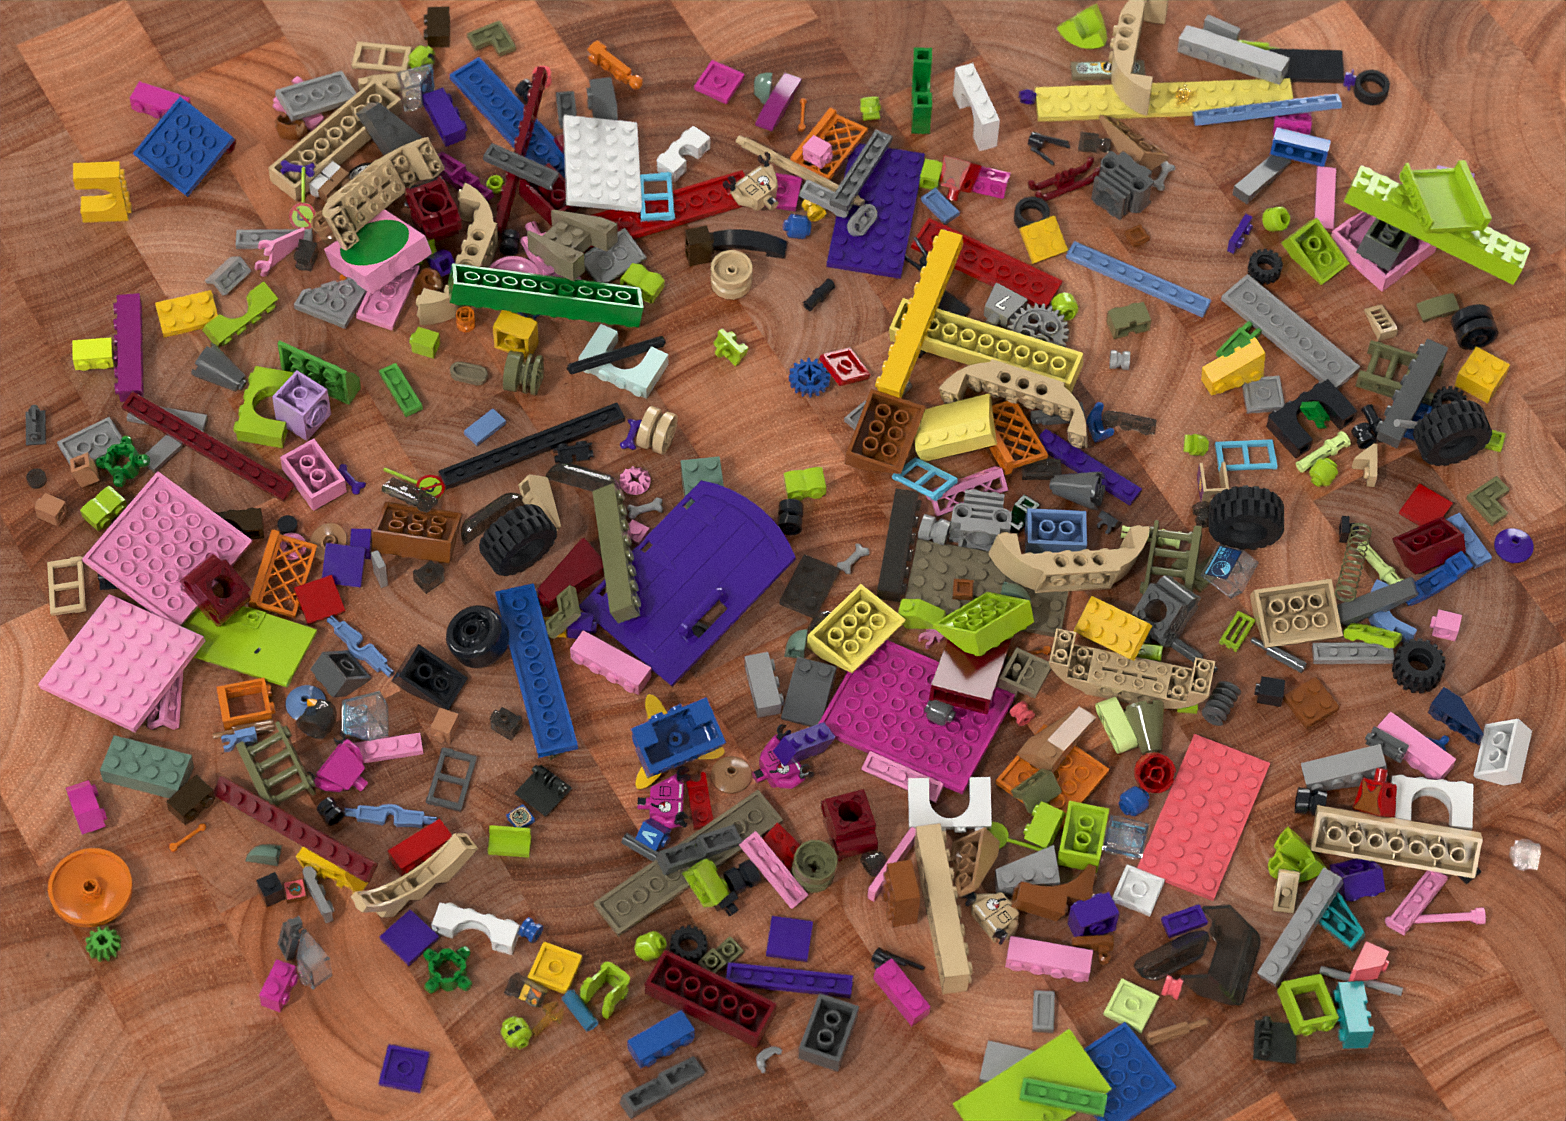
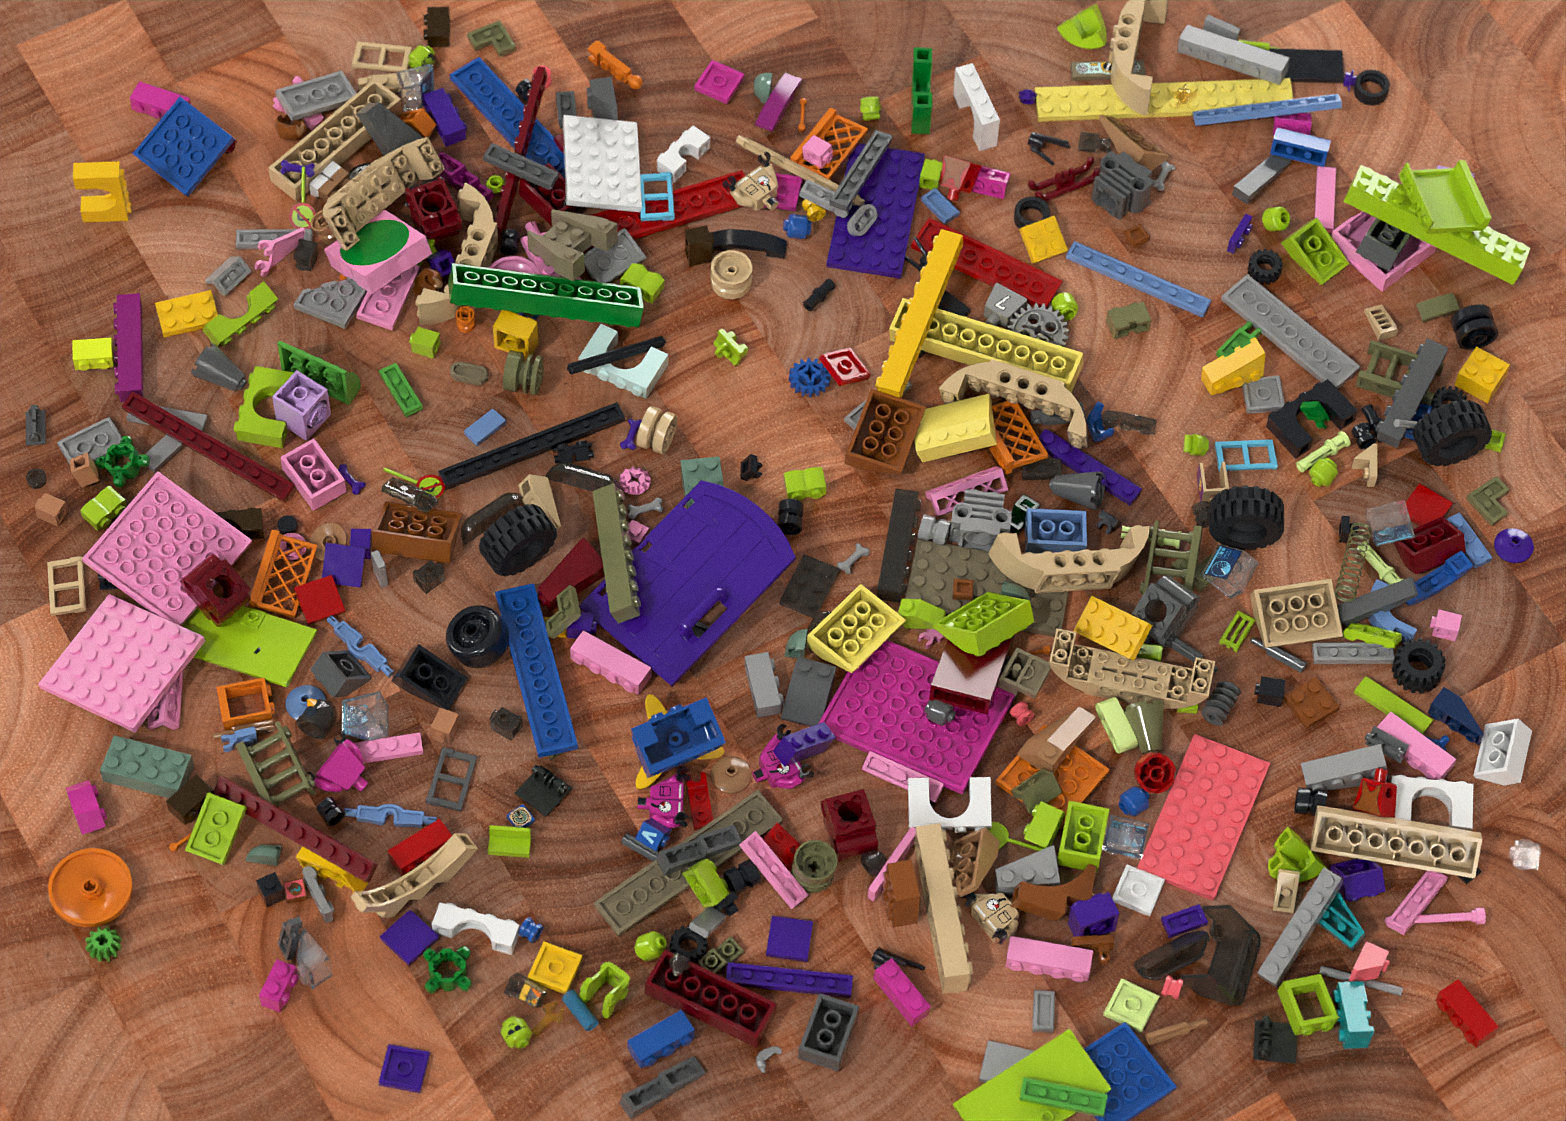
medium azure window [892,457,958,501] -> none
light grey wheel [1109,350,1130,370] -> none
none -> lime plate [185,793,247,865]
none -> orange slope [398,108,436,138]
none -> clear smoke plate [669,954,690,976]
none -> light grey tile [689,907,726,938]
none -> black tile [740,454,763,481]
none -> lime tile [1354,676,1433,735]
none -> clear slope [1365,500,1415,547]
none -> red brick [1435,979,1499,1048]

